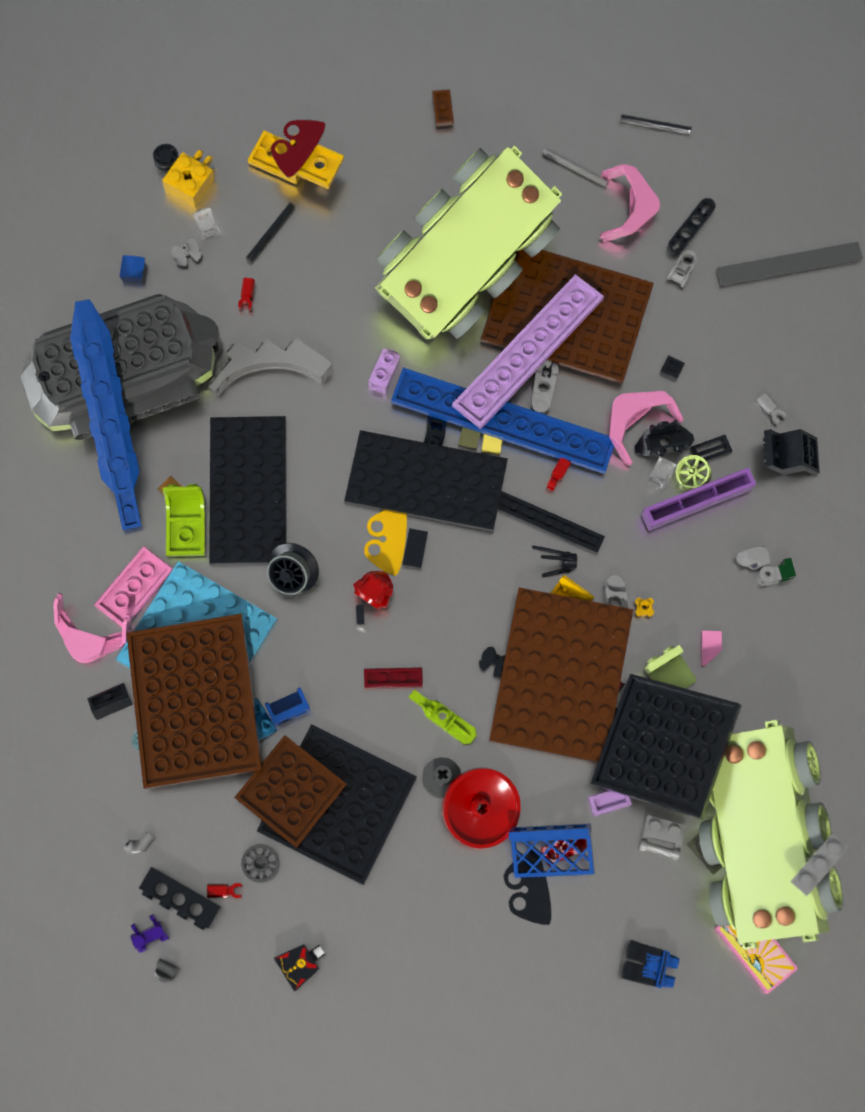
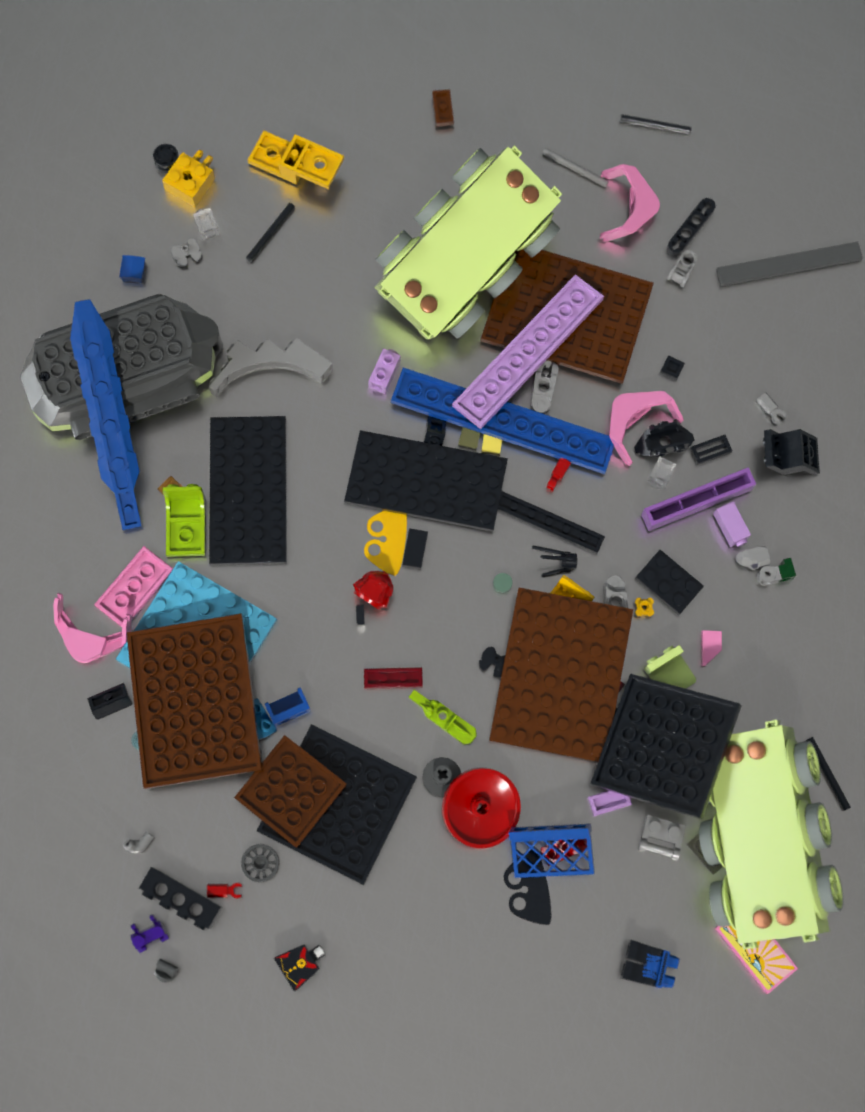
red bar [238,277,255,311] -> none
black piece [267,543,319,595] -> none
dark red piece [271,120,325,178] -> none
yellowish green wheel [676,455,712,490] -> none
light grey plate [790,834,849,896] -> none
none -> sand green tile [493,573,513,593]
none -> black plate [635,549,704,615]
none -> lavender brick [713,501,751,547]
none -> black bar [806,737,851,811]

